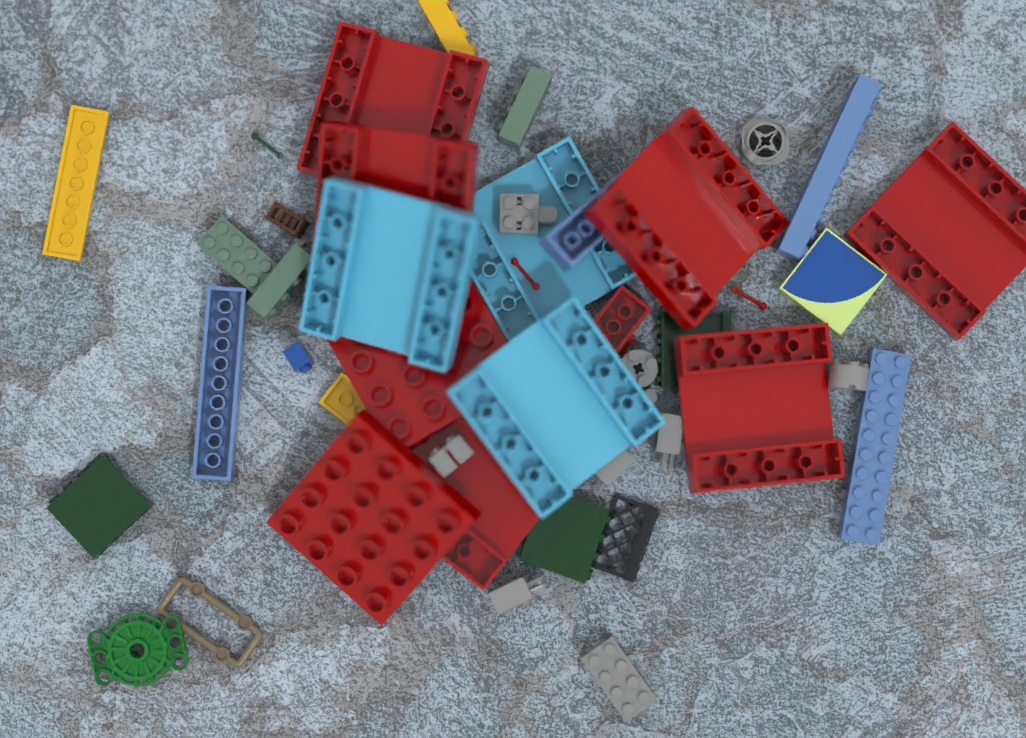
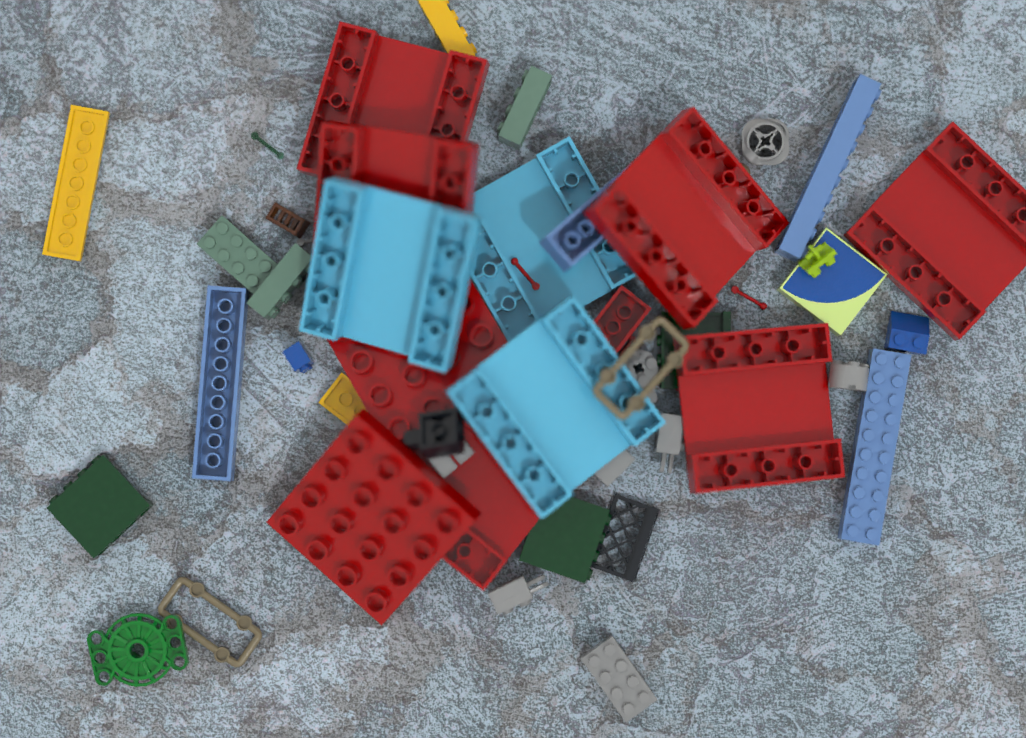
light grey brick [499,194,558,236] -> none
none -> black brick [403,407,465,459]
none -> dark tan bar [593,316,689,420]
none -> lime hips [798,242,837,278]
none -> blue slope [884,311,930,356]

